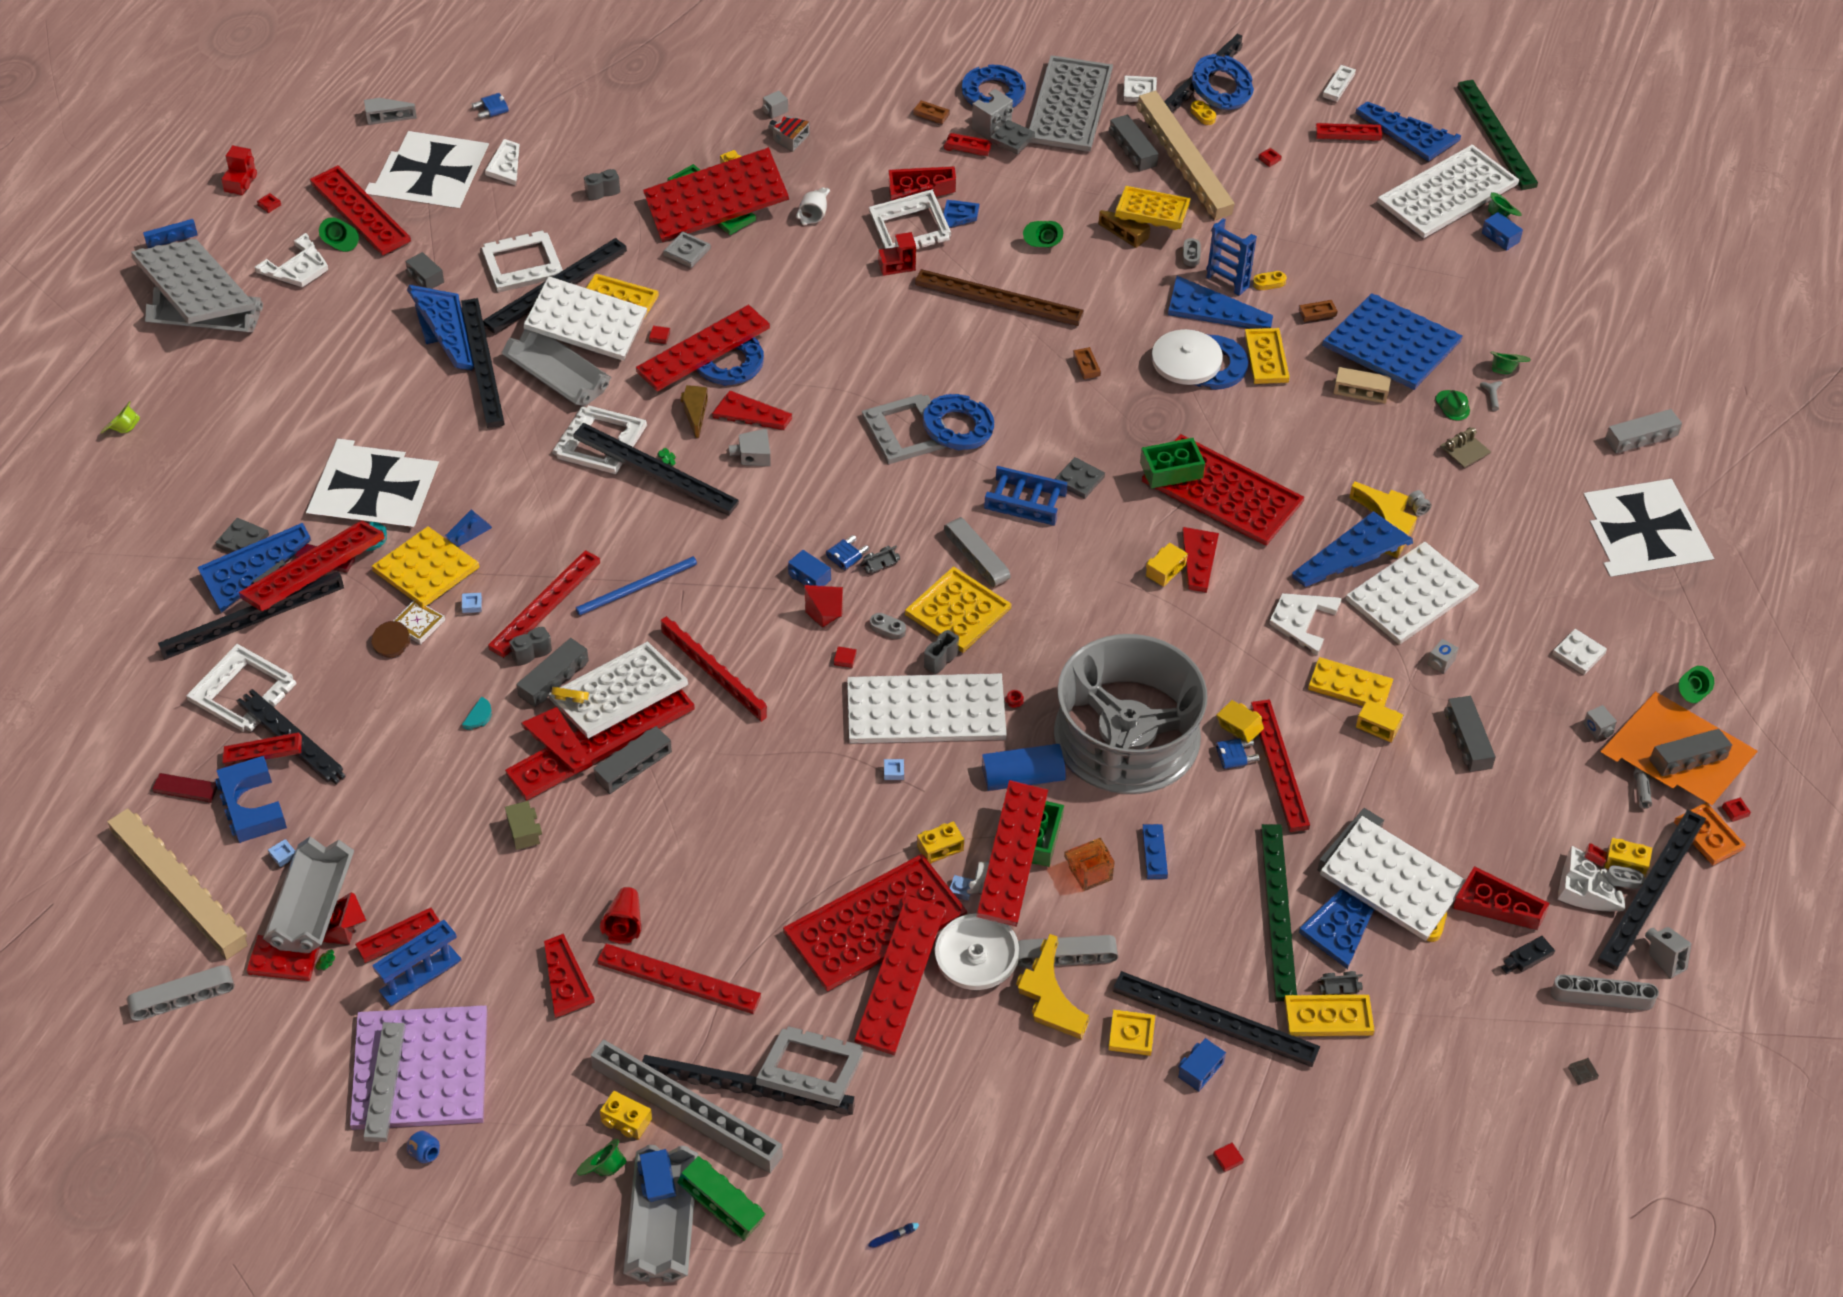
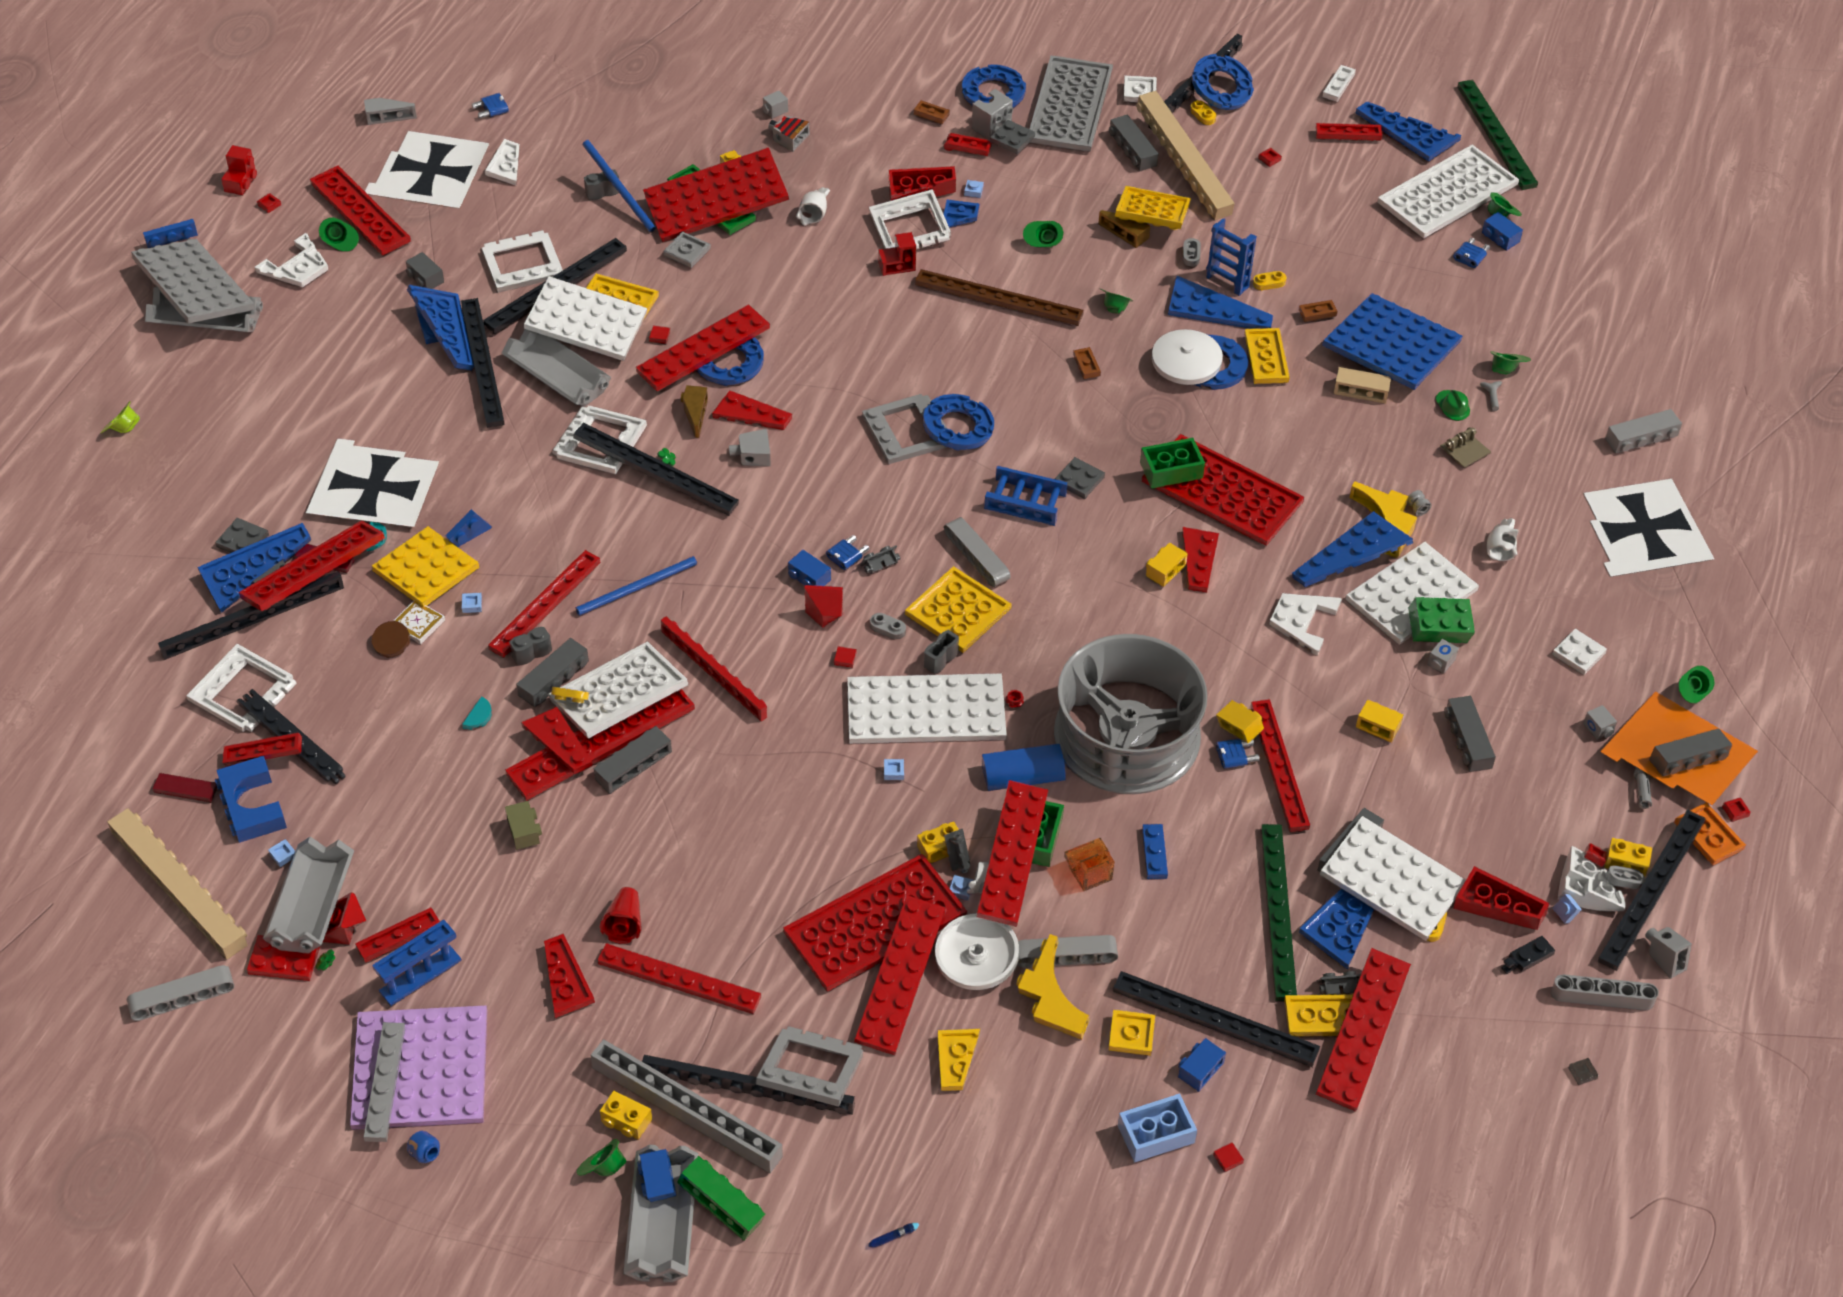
yellow plate [1308,657,1393,706] -> none
none -> blue piece [582,140,656,232]
none -> yellow wing [937,1029,980,1091]
none -> dark grey hinge [944,829,971,873]
none -> light blue plate [964,180,984,198]
none -> green piece [1099,288,1133,314]
none -> light blue brick [1118,1094,1197,1163]
none -> red plate [1315,948,1411,1112]
none -> green brick [1408,597,1475,643]
none -> blue piece [1453,238,1490,268]
none -> white piece [1487,518,1519,561]
none -> light blue plate [1553,894,1582,923]

